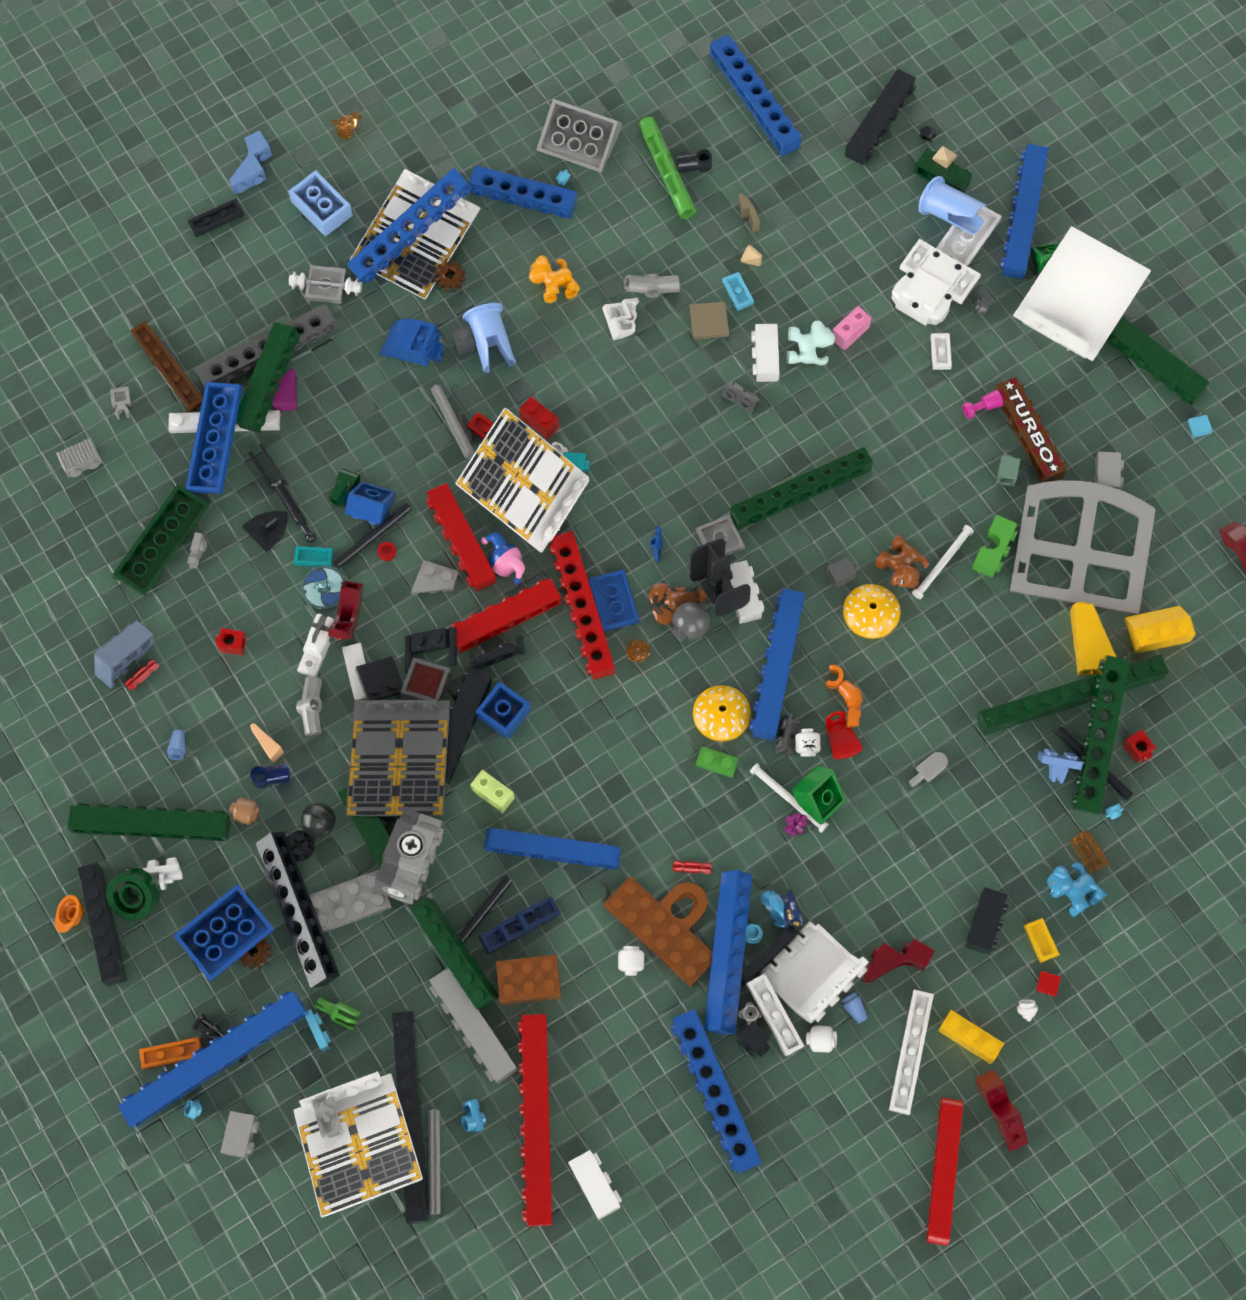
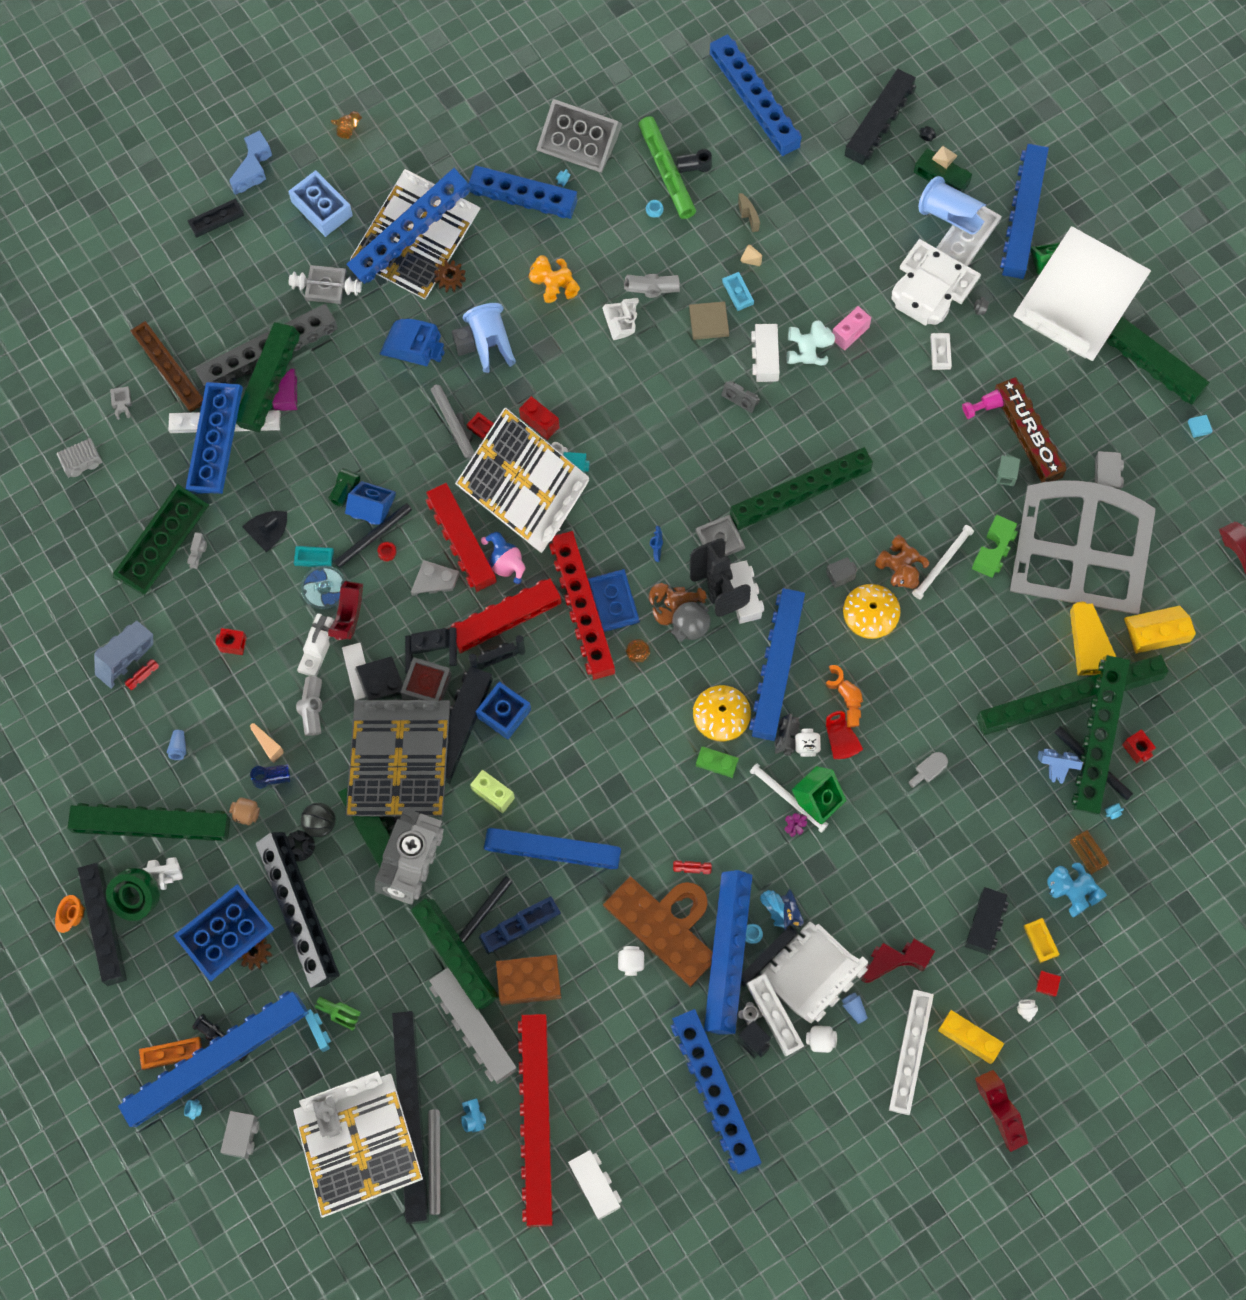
black piece [248,444,316,543] -> none
light grey plate [309,870,392,933] -> none
red beam [926,1097,963,1246] -> none
none -> medium azure plate [646,200,664,217]

